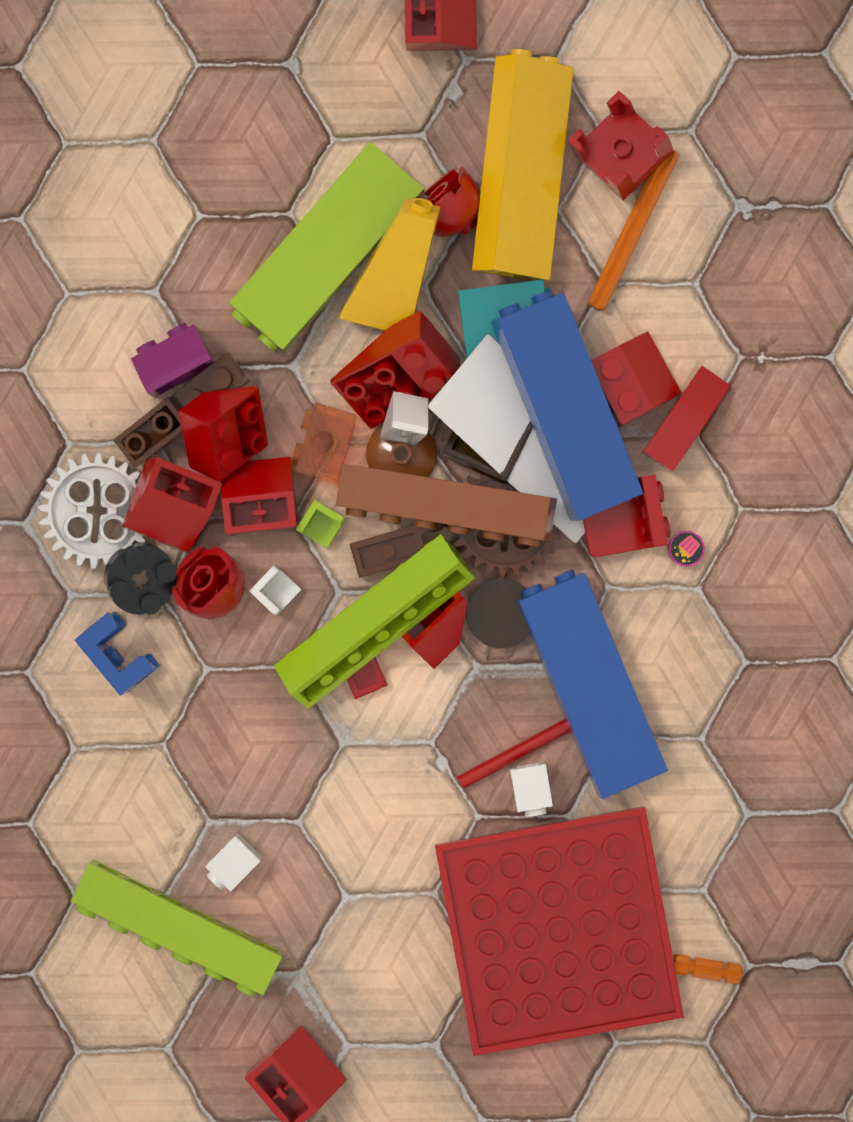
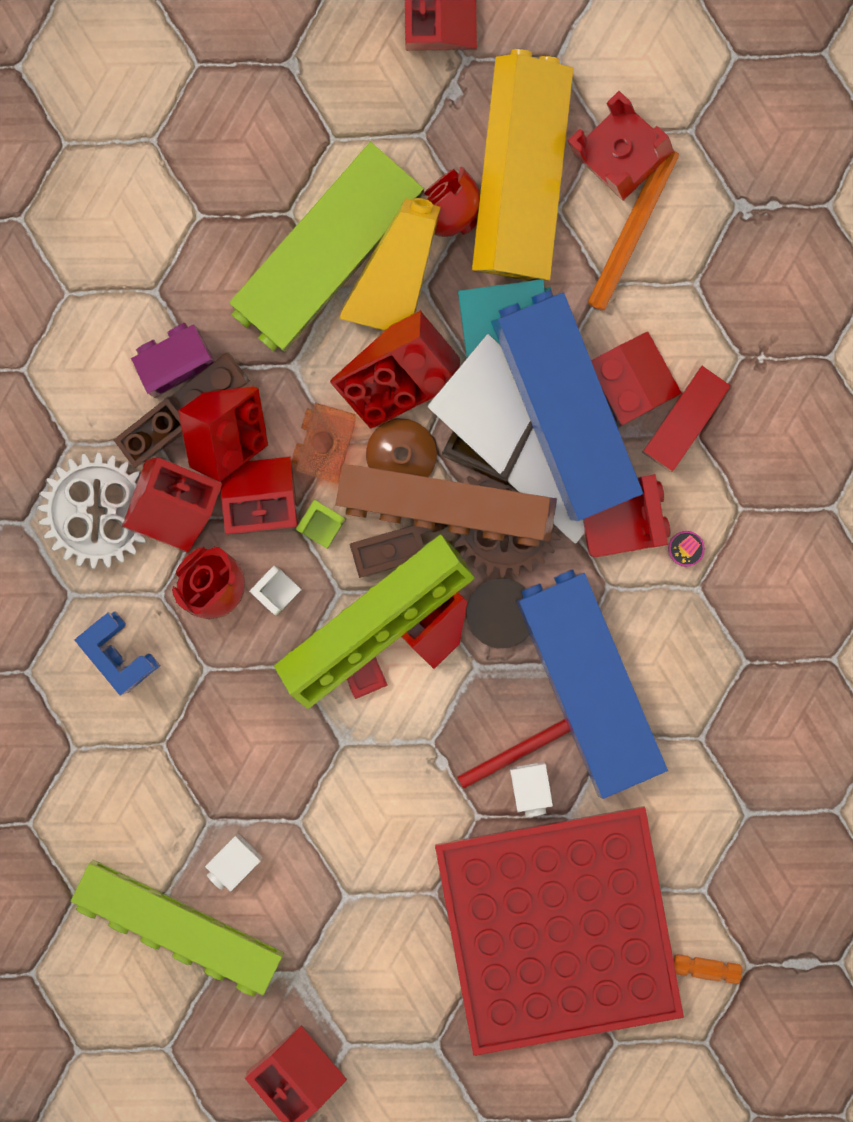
black plate [104,542,177,615] -> none
white slope [380,391,428,445] -> none

